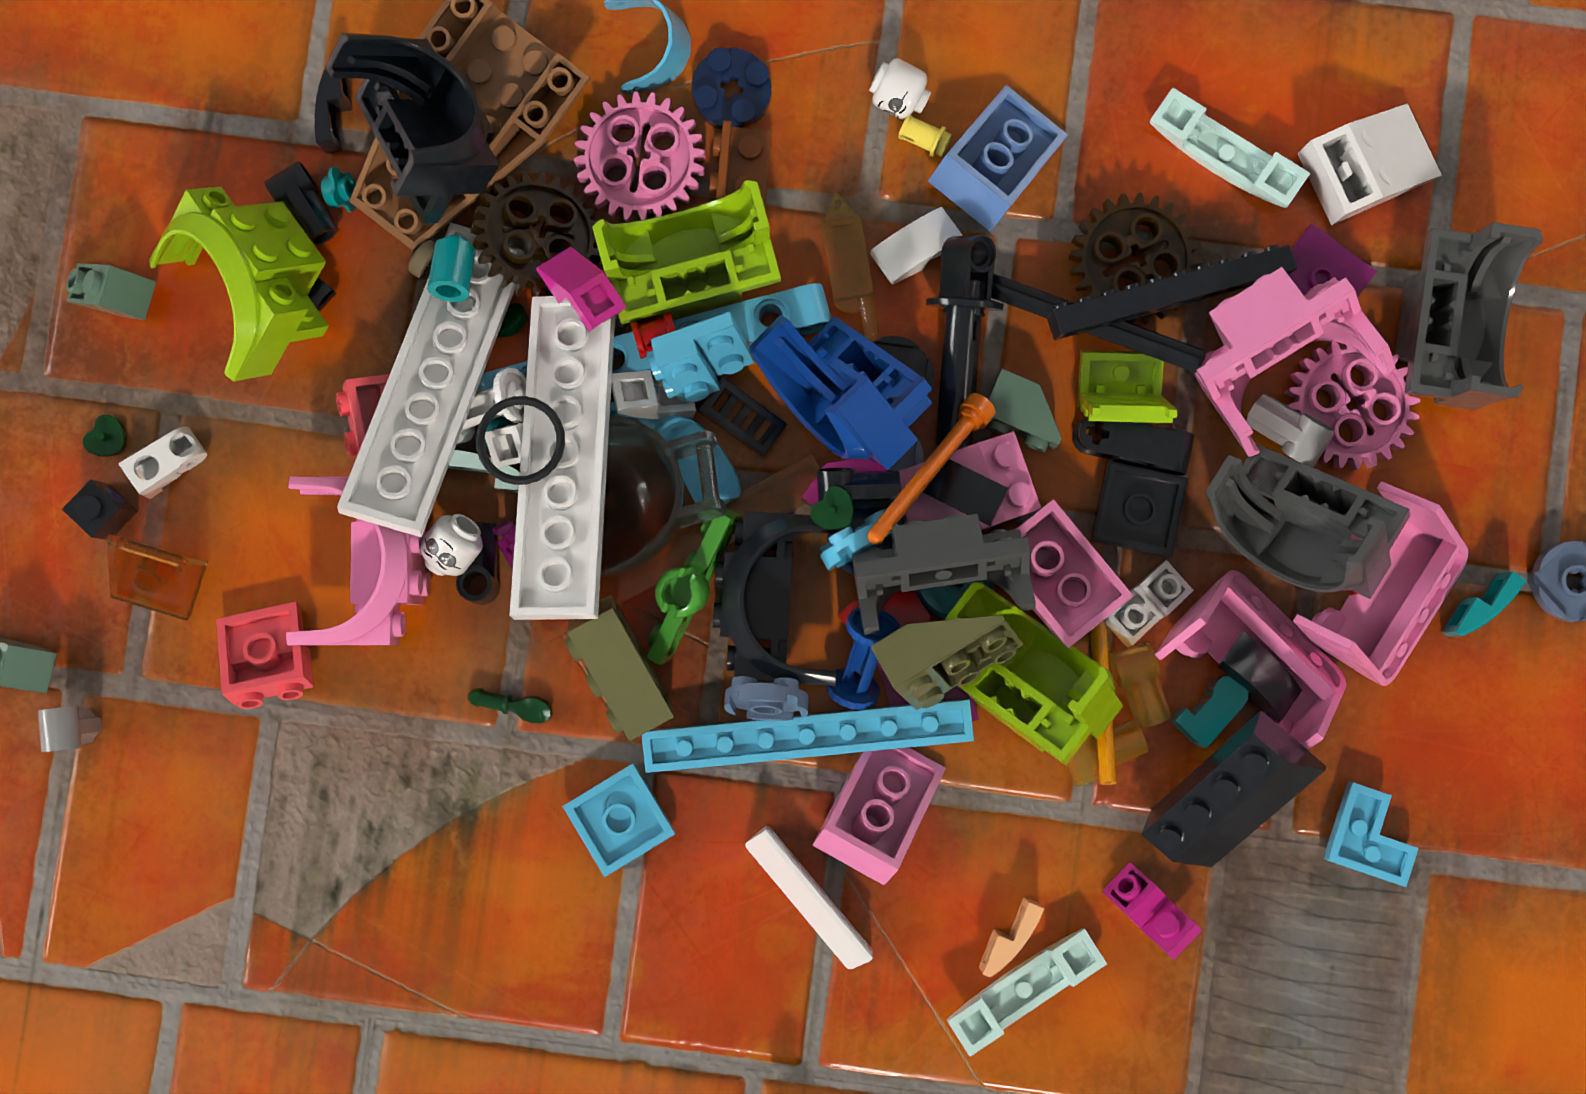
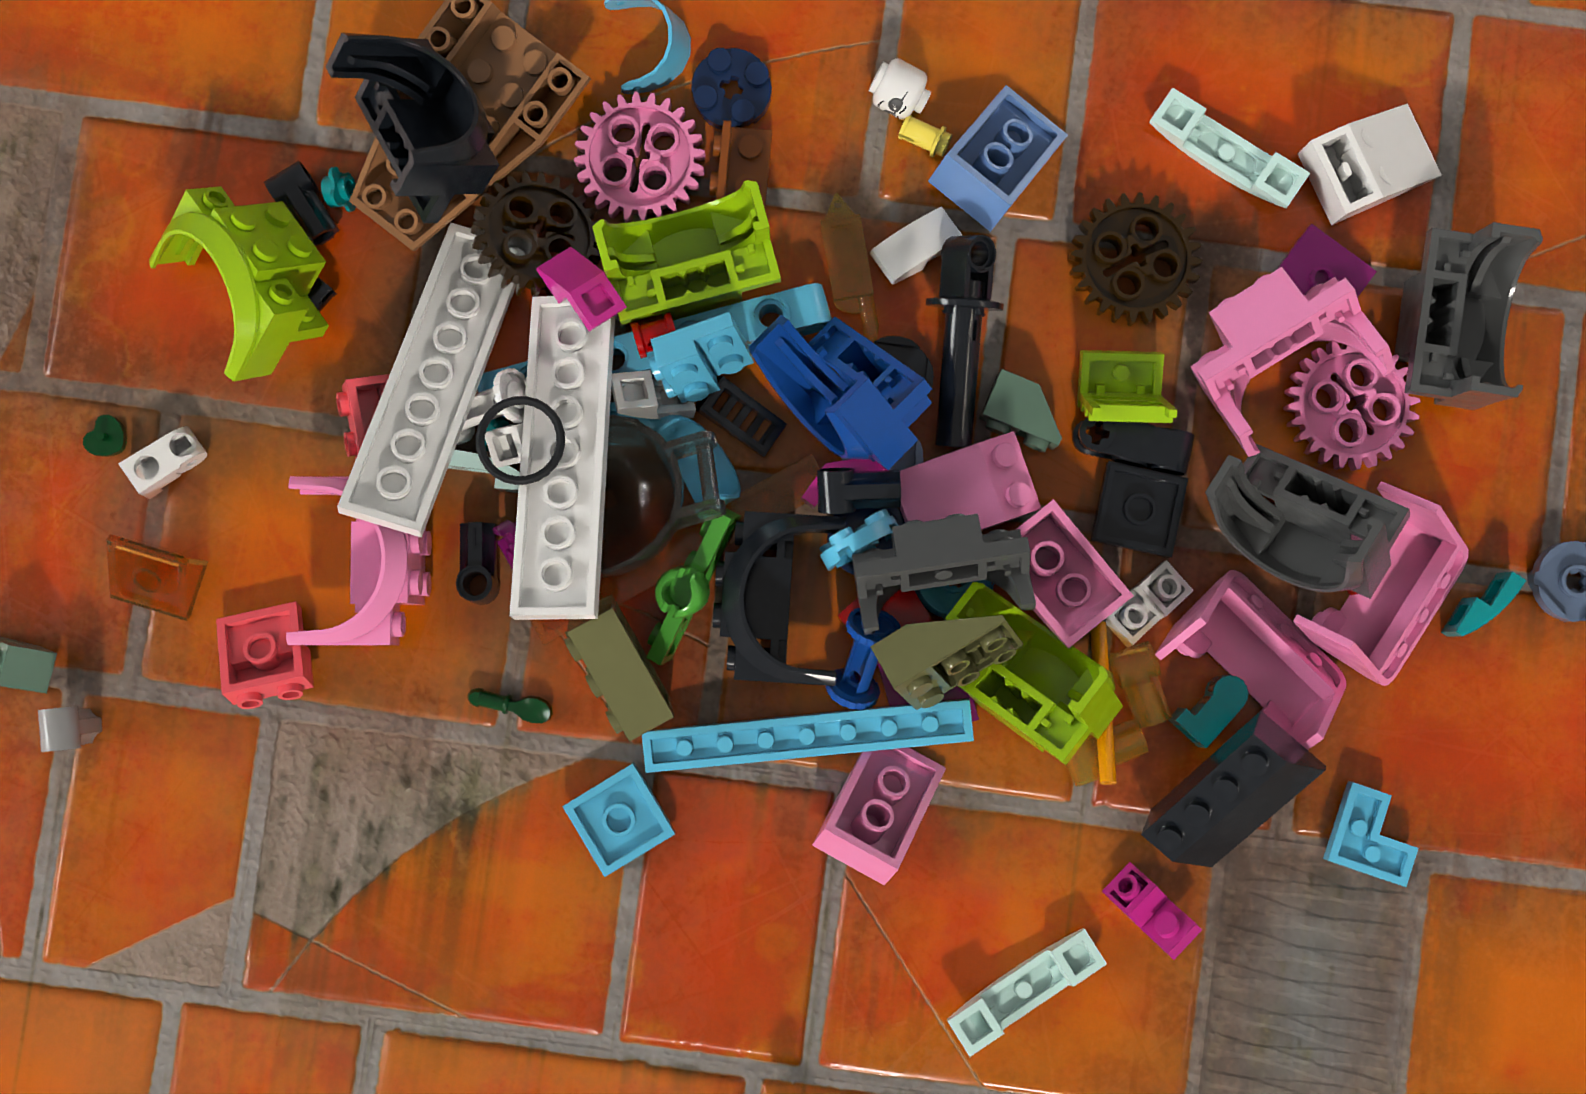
black brick [62,479,138,540] -> none
sand green slope [66,263,156,320] -> none
black slope [314,67,352,154] -> none
dark tan tile [408,239,436,281] -> none
white head [420,514,483,576] -> none
teal brick [427,235,476,302] -> none
dark green piece [497,303,527,338] -> none
sand blue plate [724,676,809,721] -> none
white slope [745,825,873,969] -> none
dark green piece [810,485,854,529] -> none
orange piece [867,393,995,544] -> none
black slope [923,459,1009,526] -> none
light nougat slope [979,897,1044,977] -> none
black axle [991,273,1206,373] -> none
black piece [1047,244,1297,341] -> none
black slope [1217,632,1302,723] -> none
light grey piece [1246,394,1336,468] -> none

